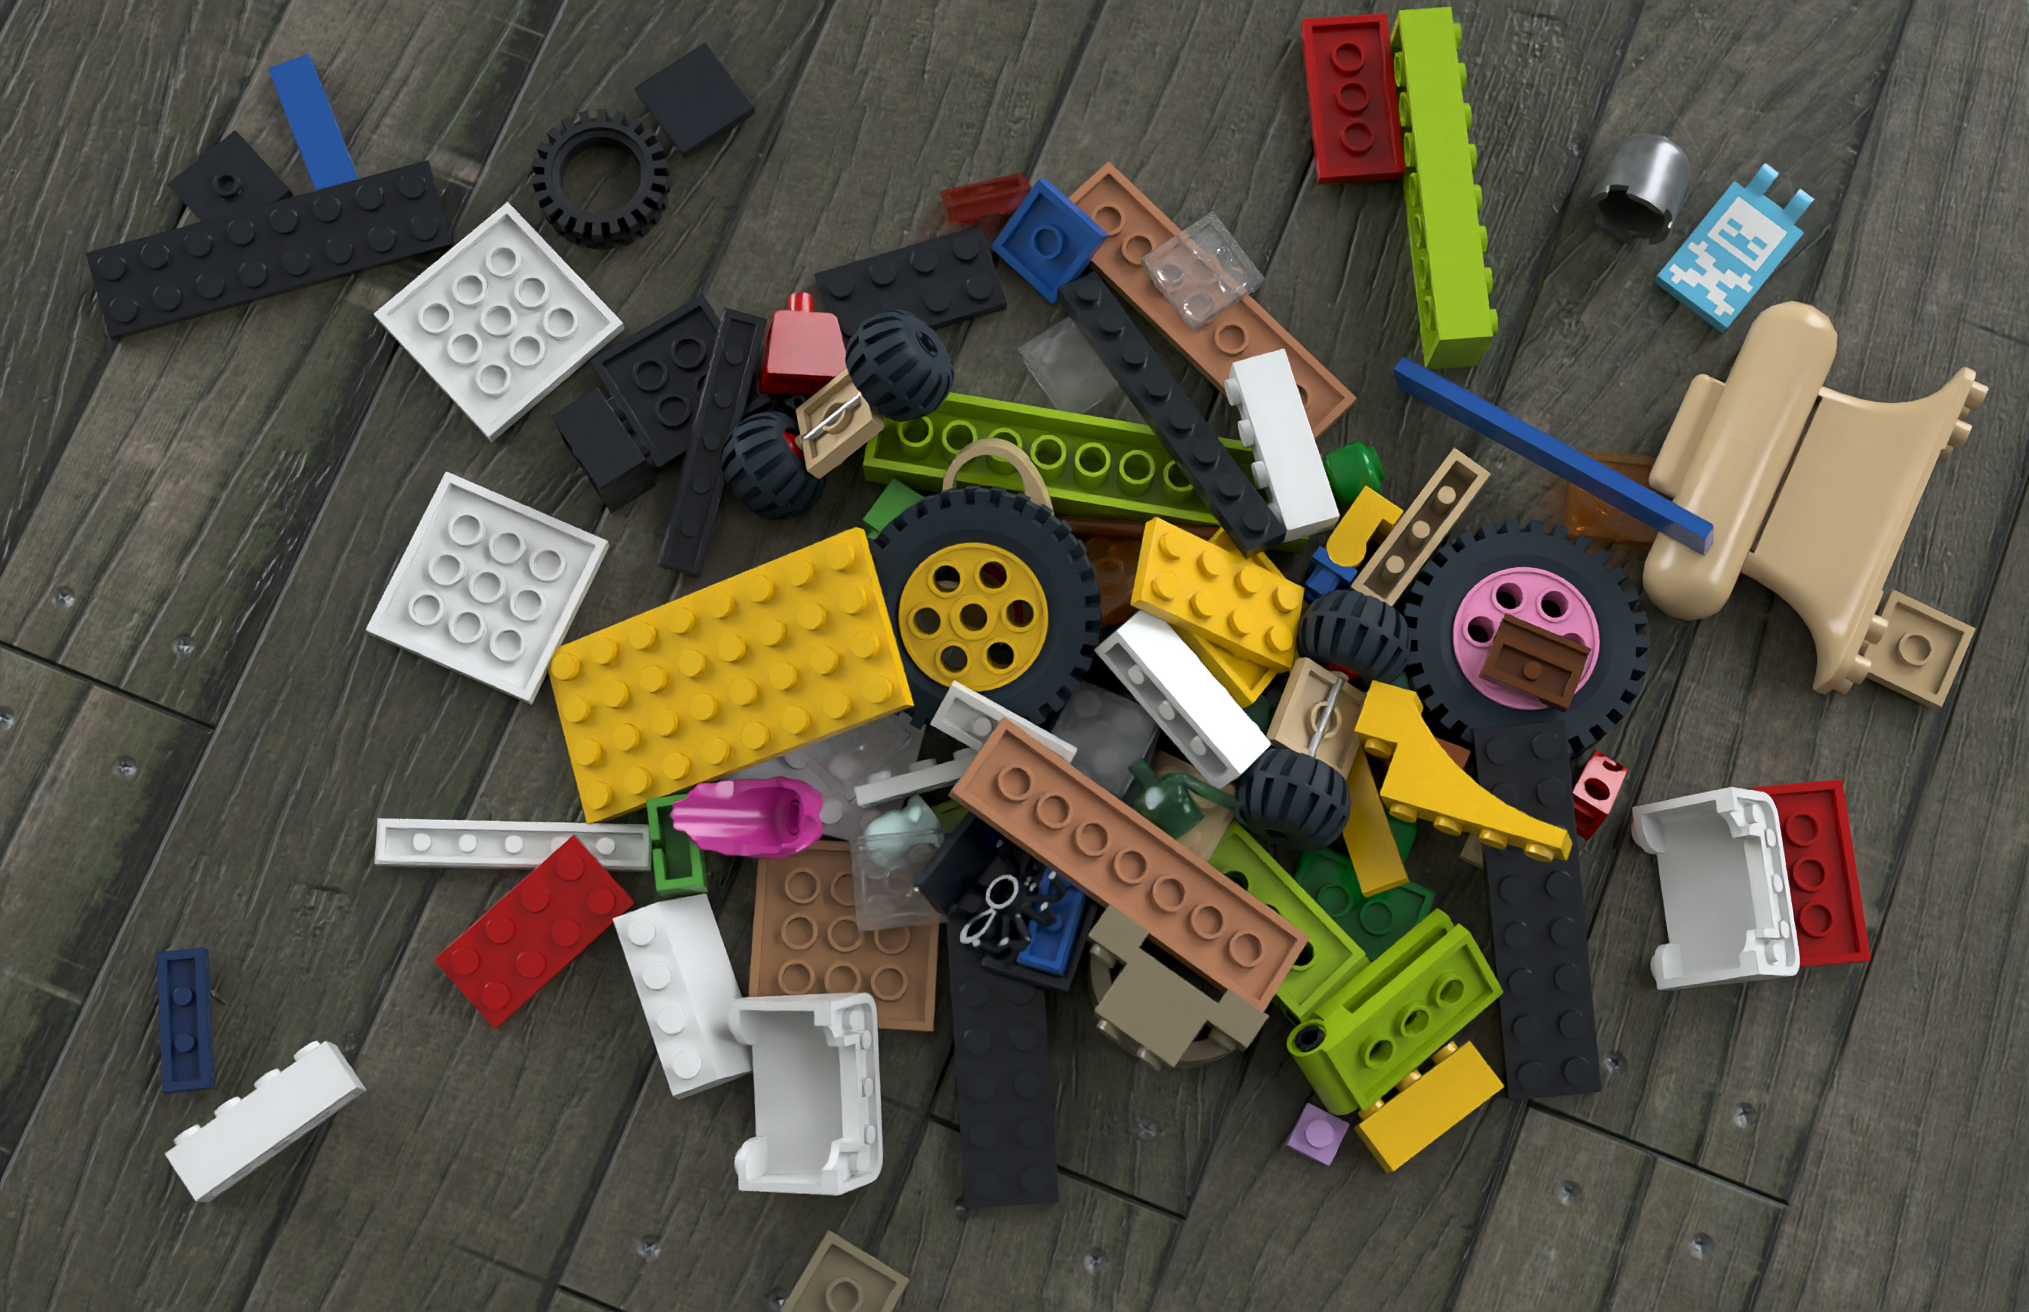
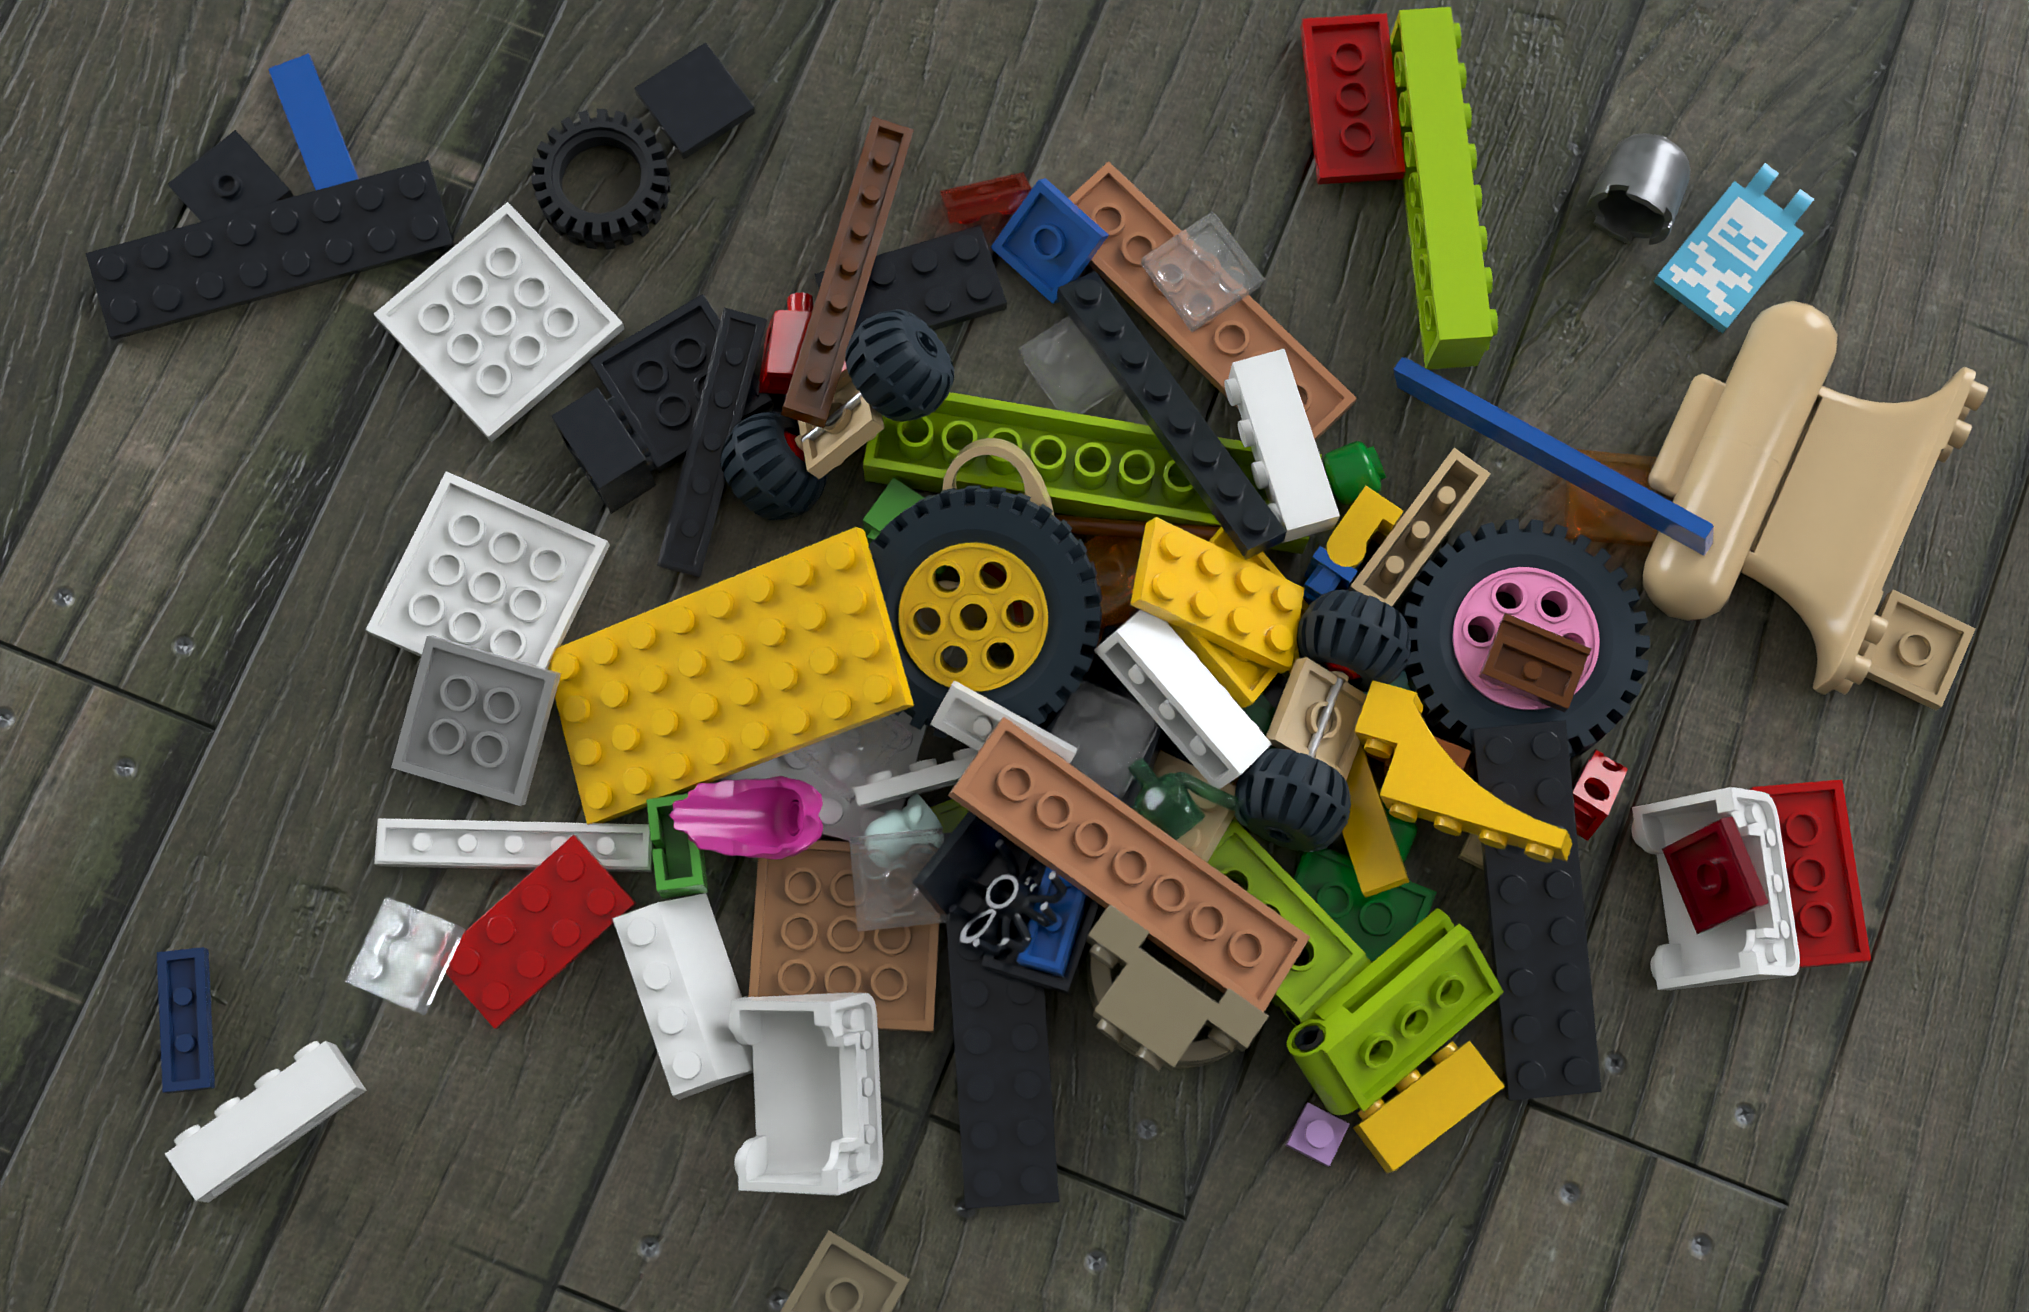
none -> clear plate [345,897,465,1015]
none -> light grey plate [391,636,561,806]
none -> reddish brown plate [781,116,914,428]
none -> dark red tile [1662,816,1769,934]

